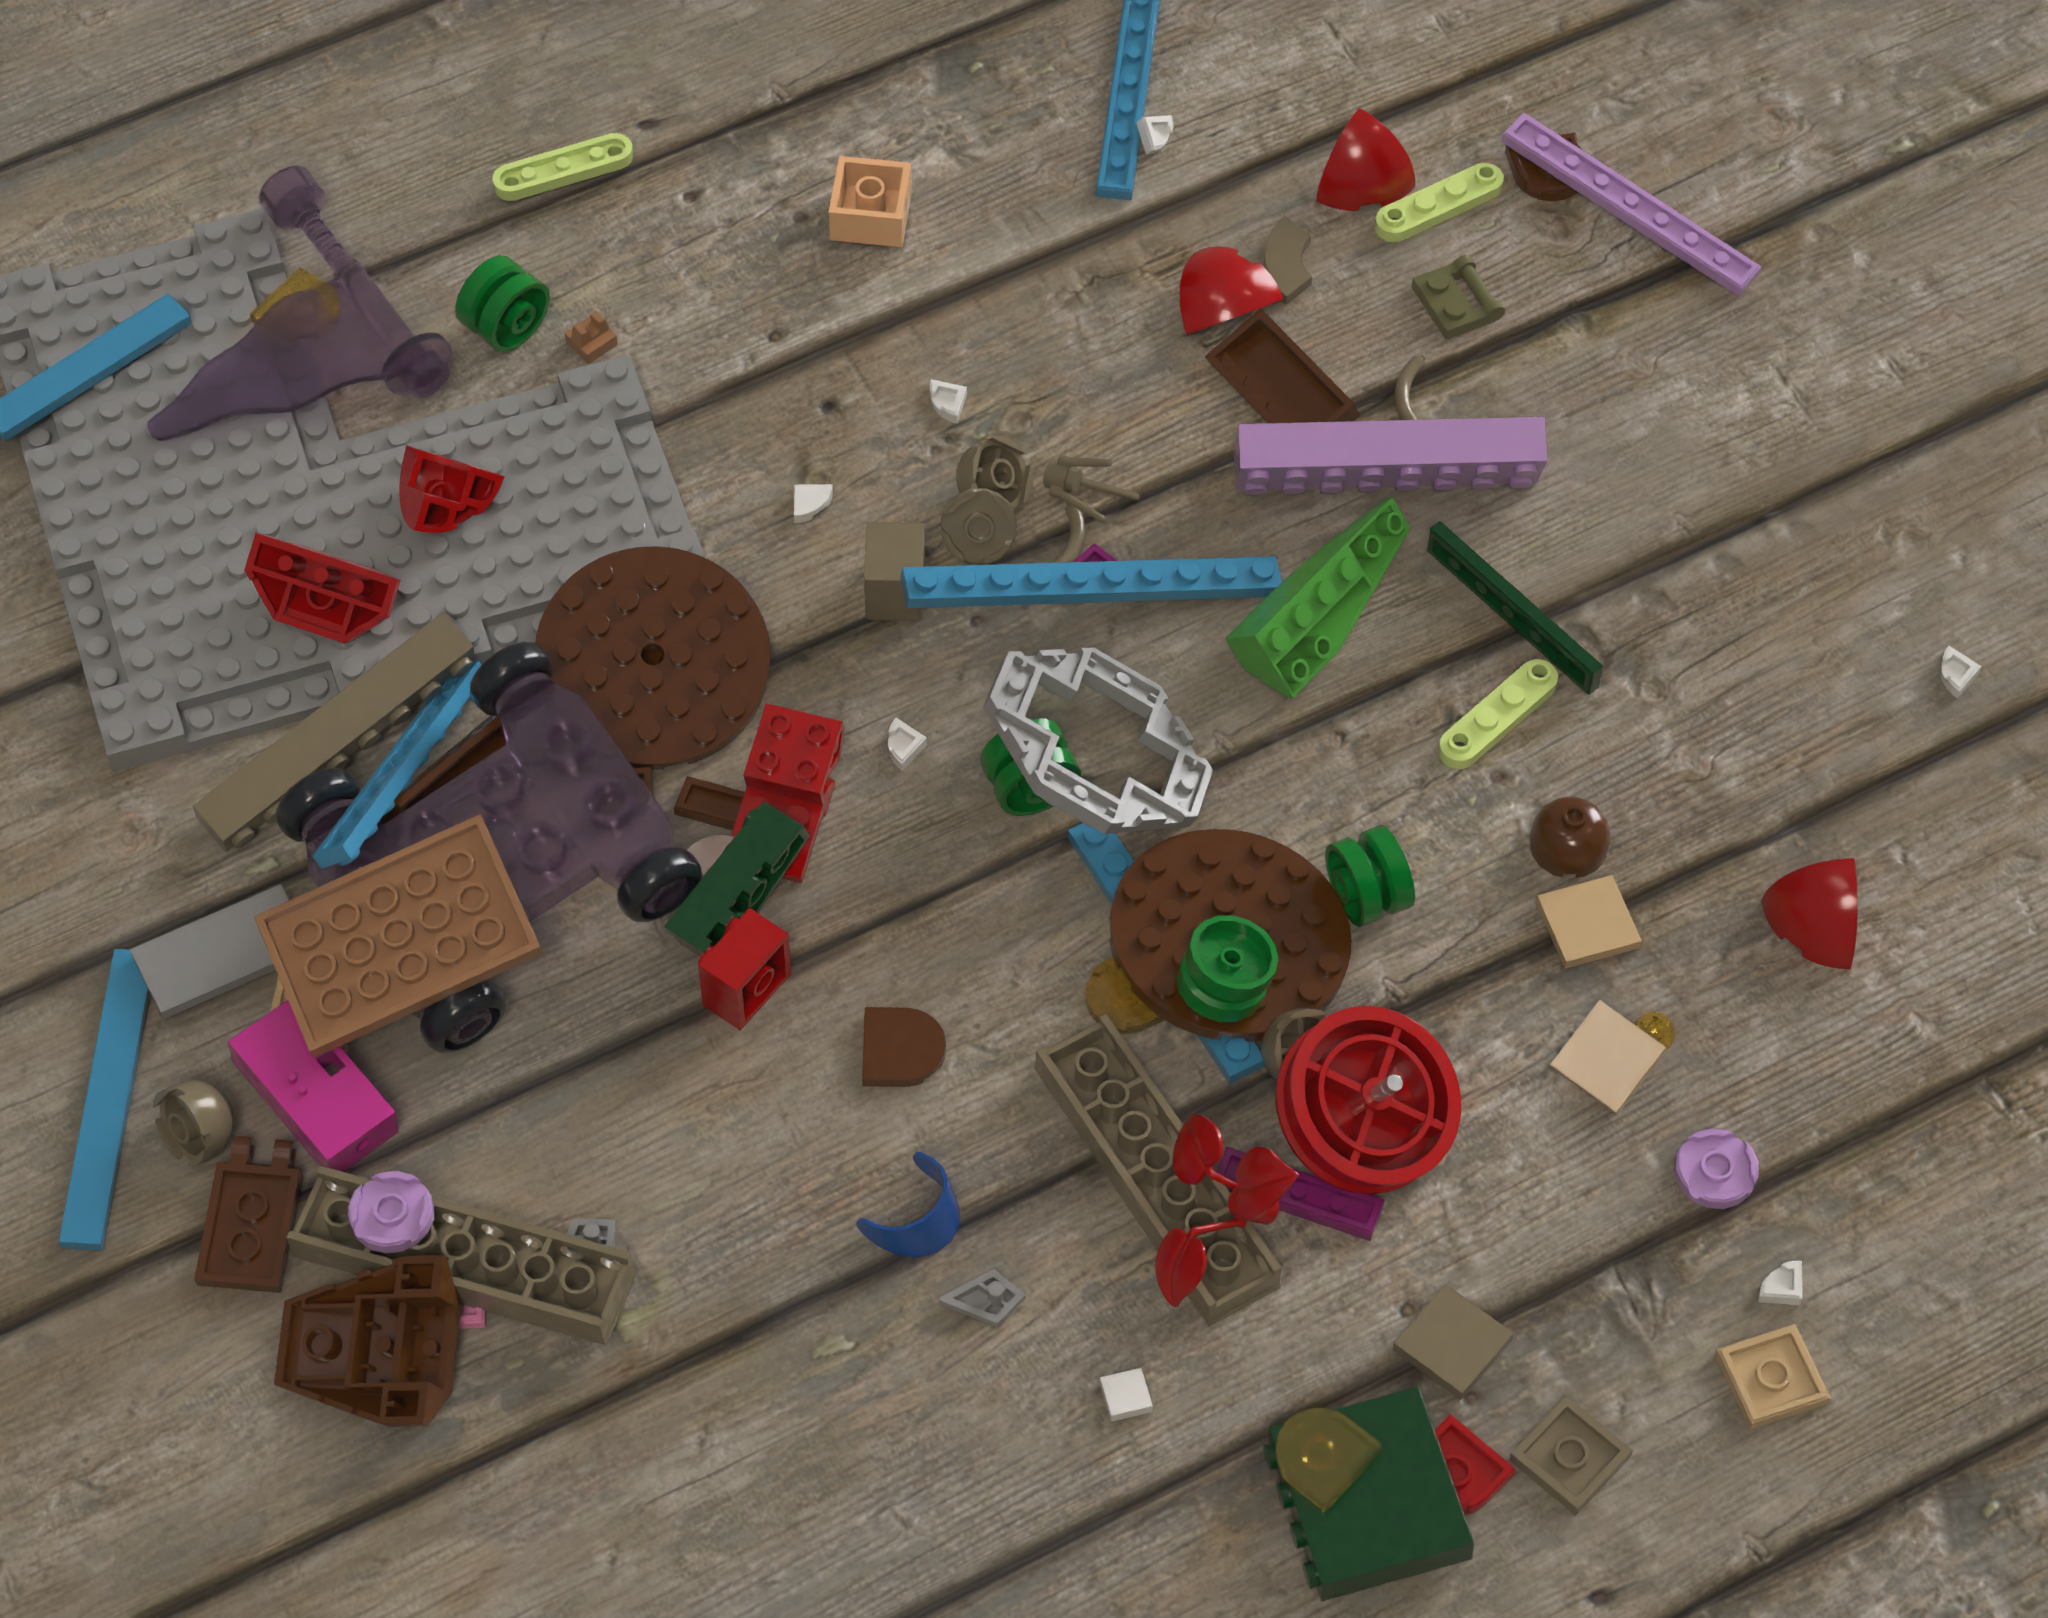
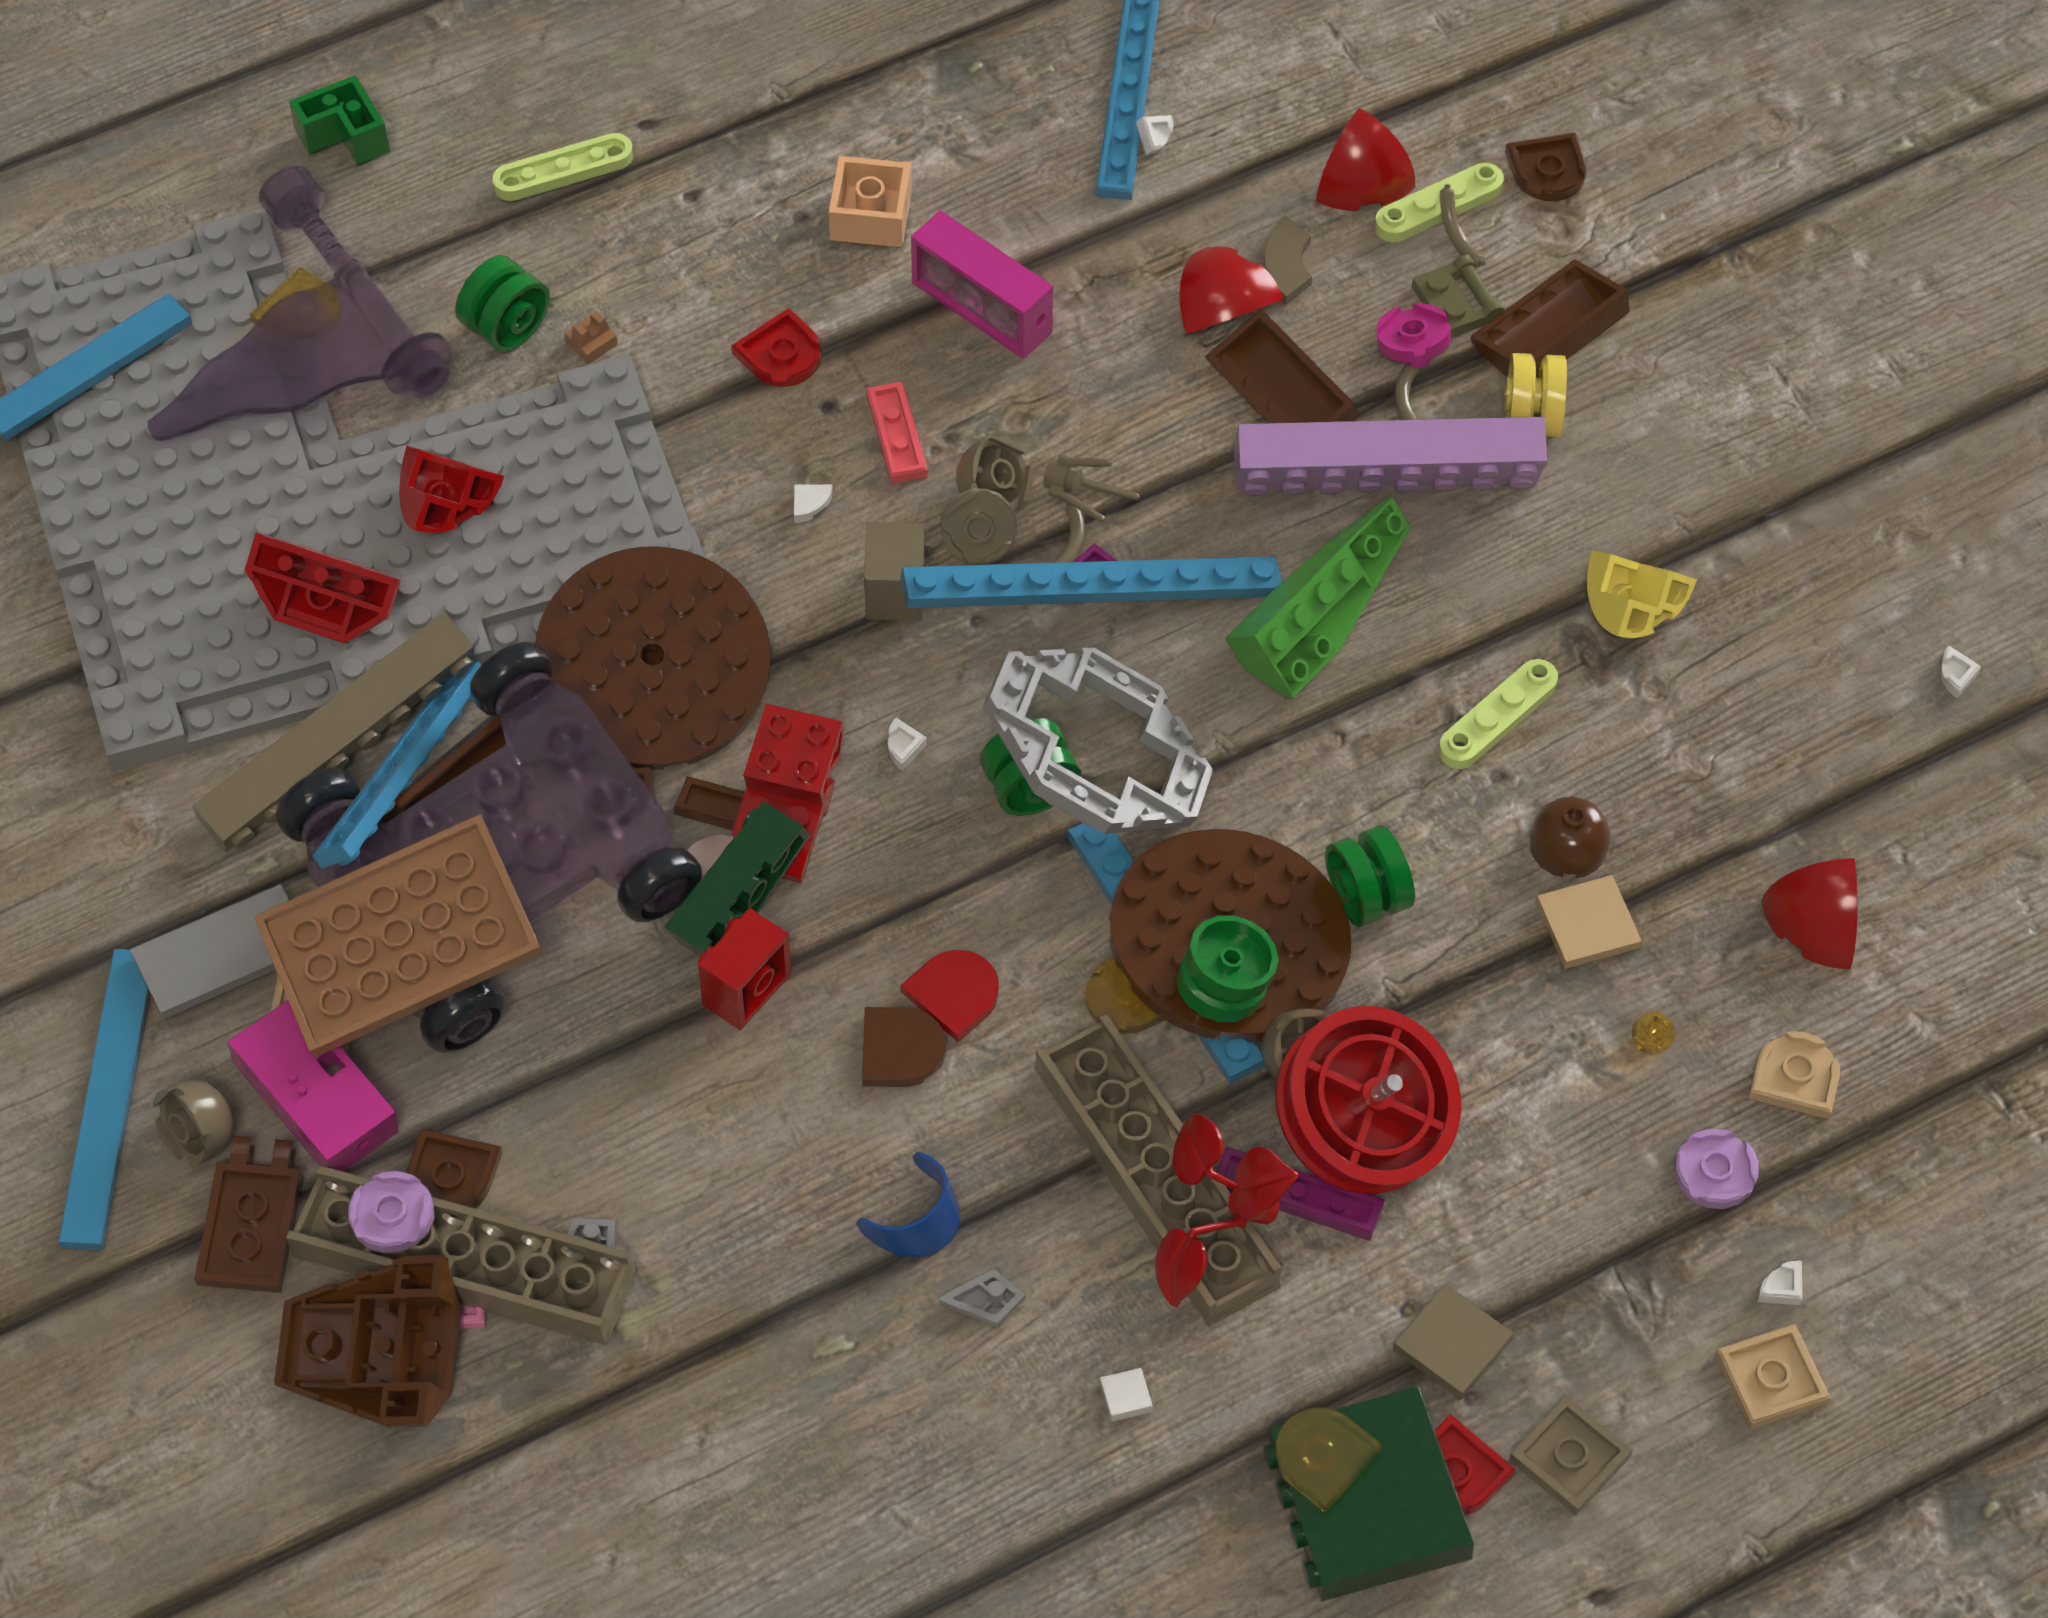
white tile [930,379,967,424] -> none
dark green tile [1427,521,1603,695] -> none
lavender tile [1501,112,1761,297] -> none
tan tile [1550,1000,1667,1115] -> none
none -> green brick [289,75,390,165]
none -> reddish brown tile [407,1129,502,1217]
none -> red tile [731,308,821,387]
none -> coral tile [866,381,928,484]
none -> red tile [900,950,999,1043]
none -> dark pink brick [911,210,1053,359]
none -> dark pink plate [1377,303,1452,368]
none -> dark tan piece [1440,184,1486,267]
none -> reddish brown slope [1471,259,1630,378]
none -> light yellow wheel [1504,353,1567,438]
none -> light yellow brick [1587,550,1697,638]
none -> tan tile [1748,1031,1840,1119]

